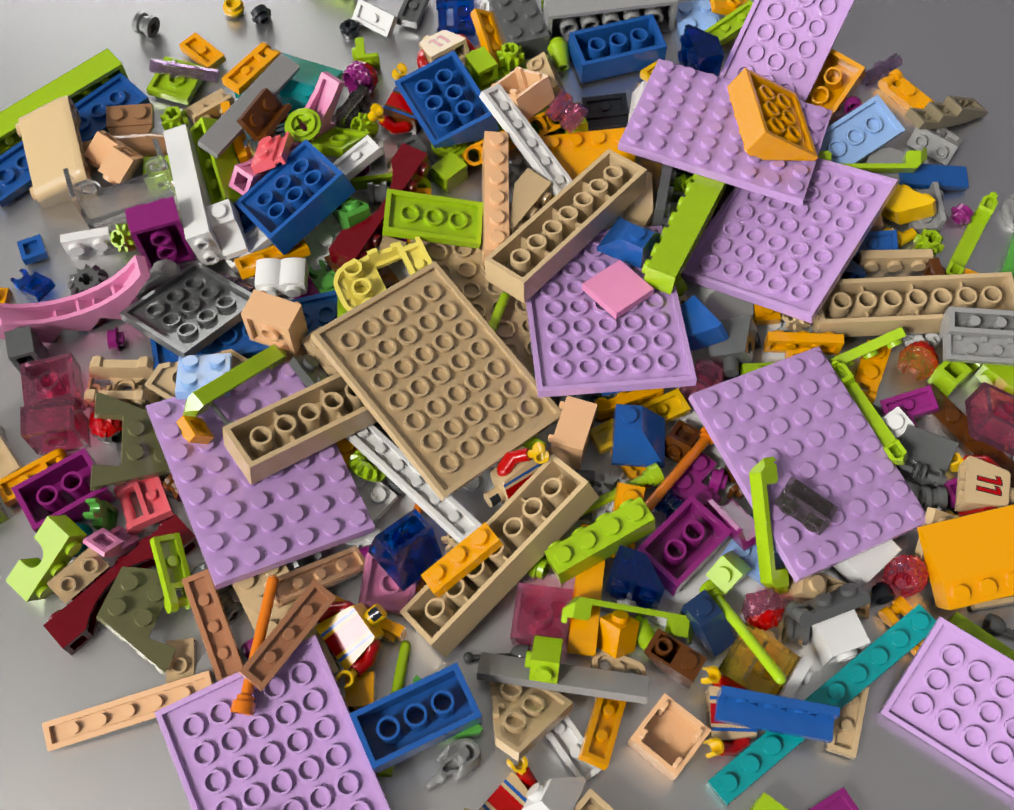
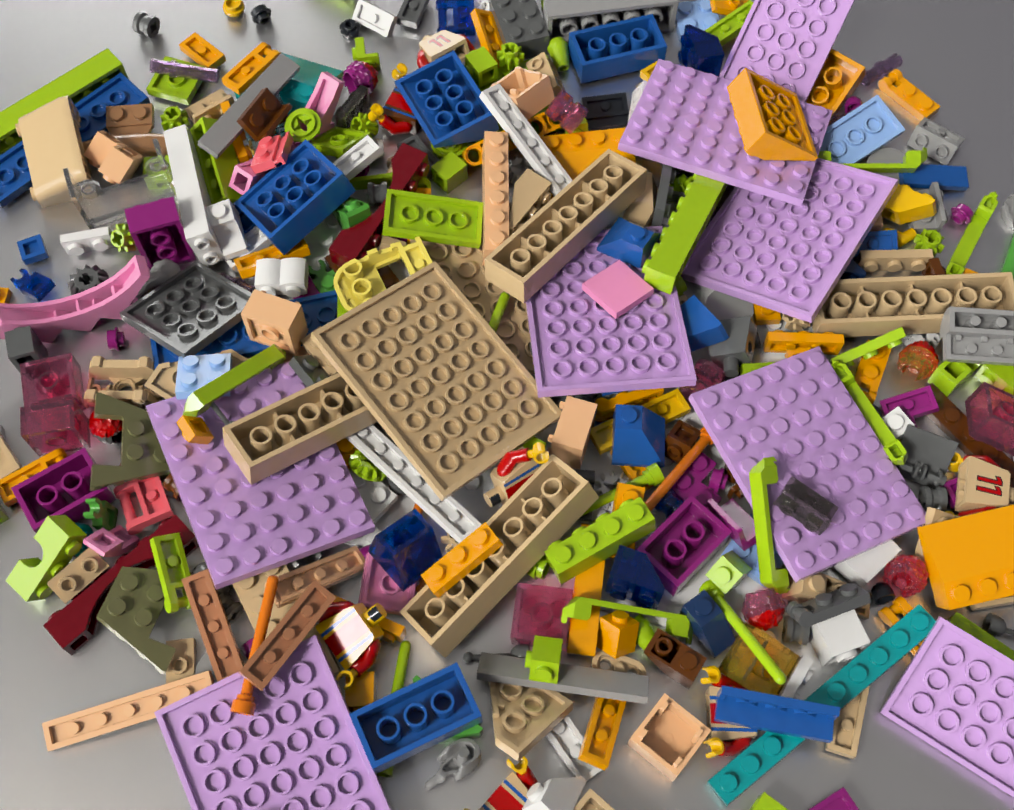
dark tan slope [905,95,988,129] -> none

